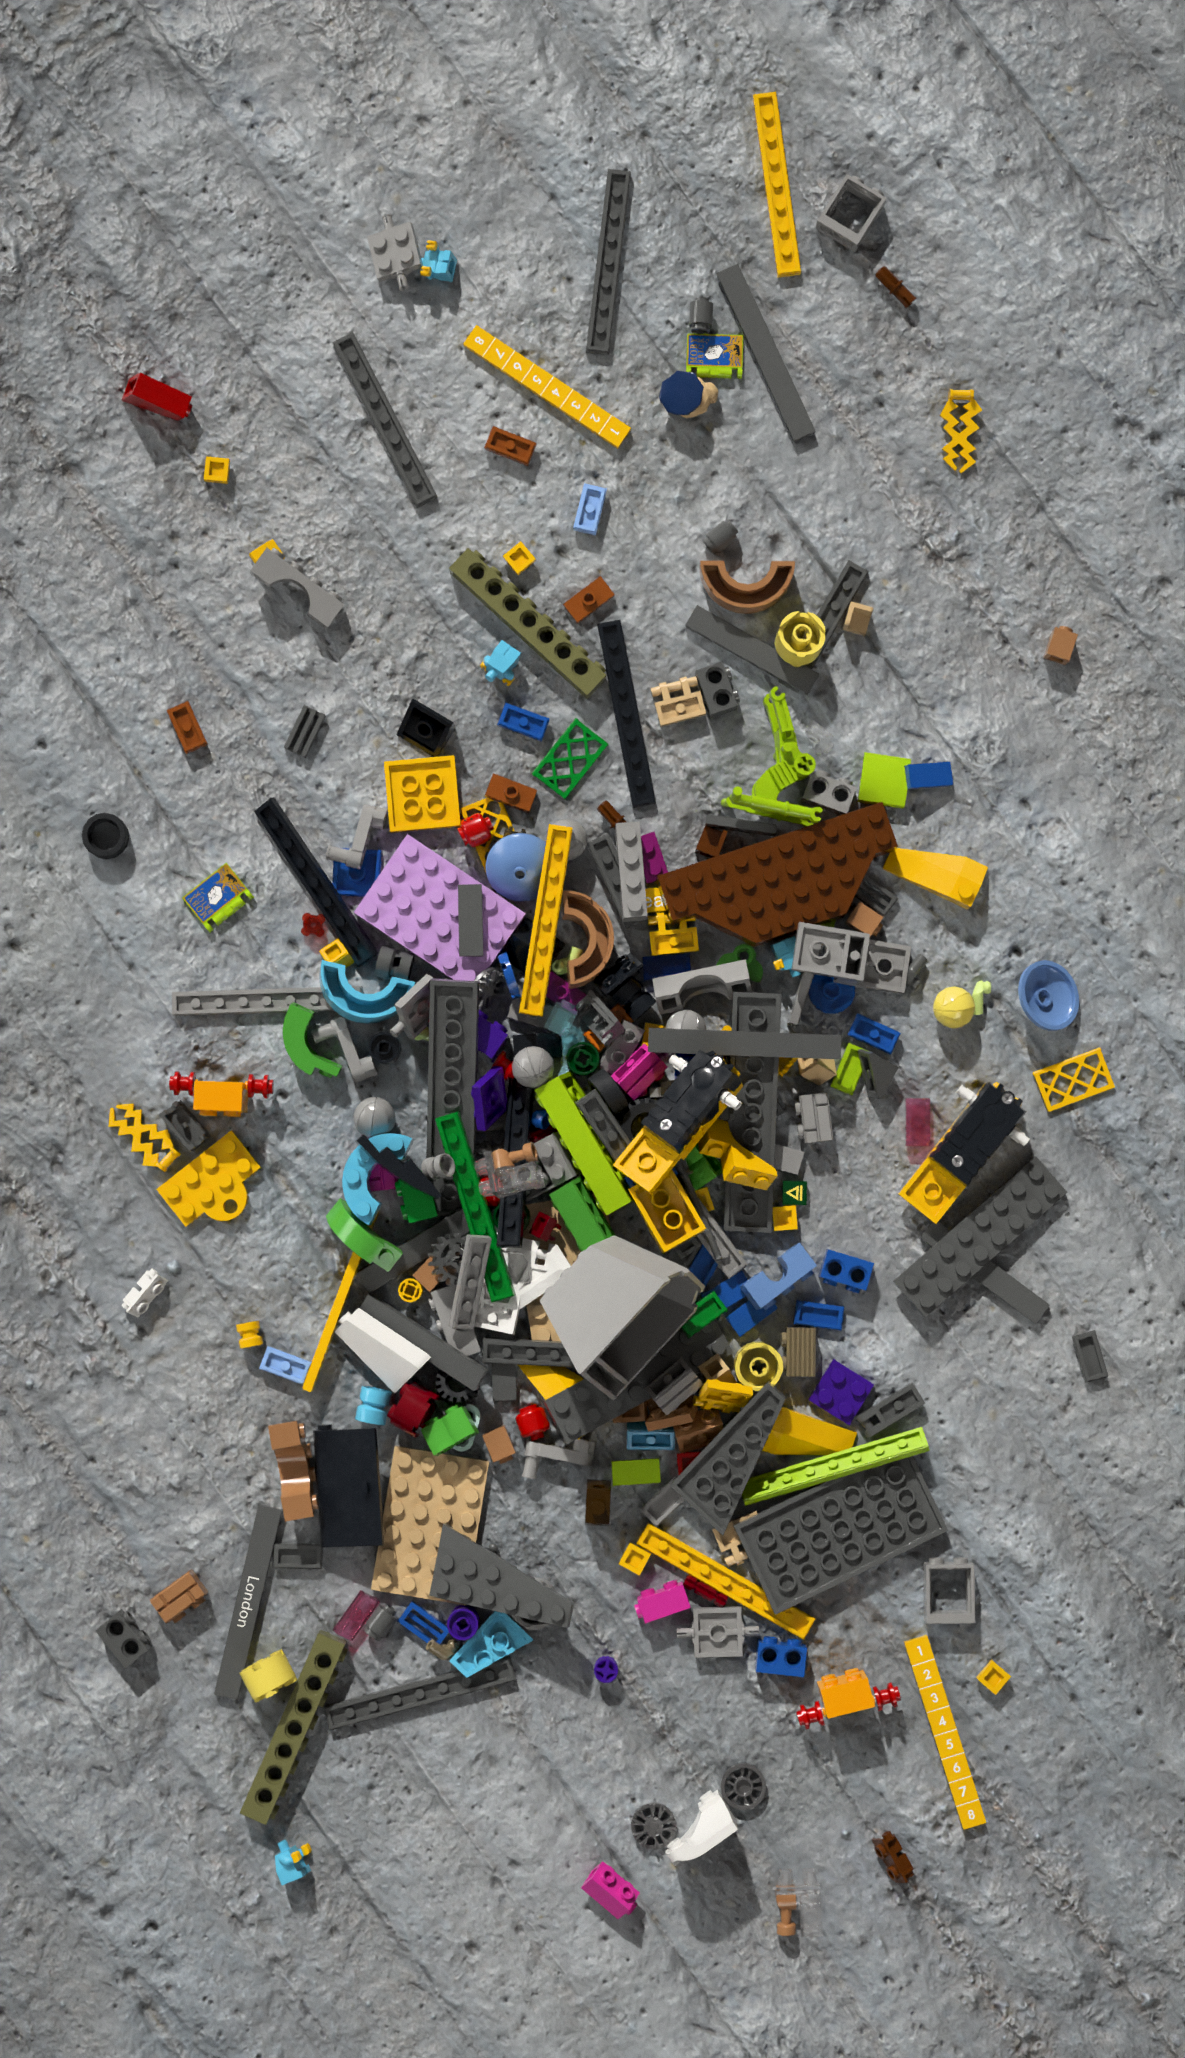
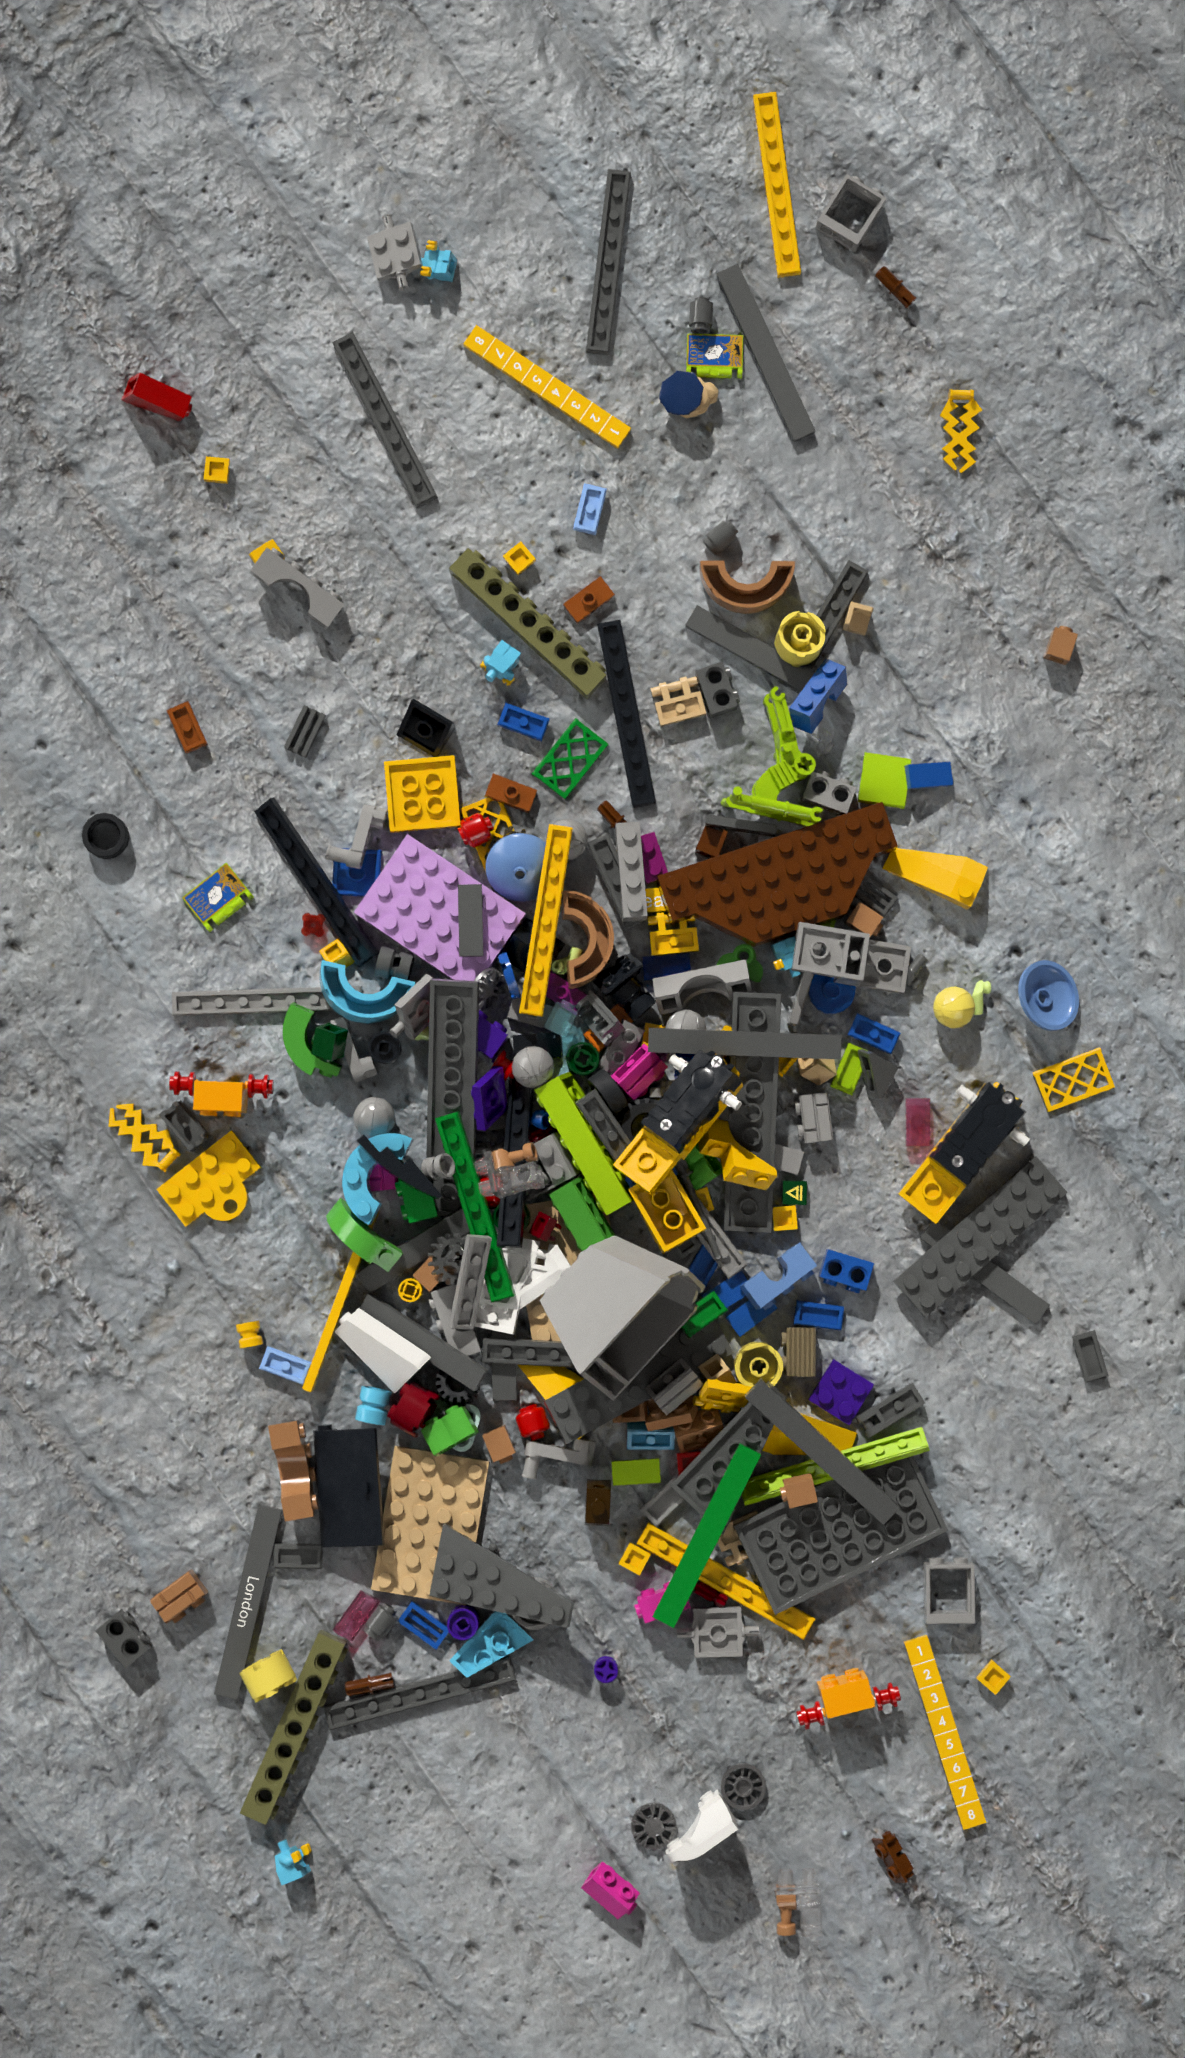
white hinge [122,1268,169,1317] -> none
dark tan arm [426,1639,460,1660] -> none
dark orange plate [484,426,537,466] -> none
blue brick [755,1636,807,1677] -> none
none -> dark green brick [311,1023,348,1062]
none -> reddish brown axle [345,1672,394,1696]
none -> green tile [652,1443,761,1628]
none -> dark grey tile [744,1378,900,1525]
none -> medium nougat brick [780,1473,818,1509]
none -> blue arch [789,658,847,734]

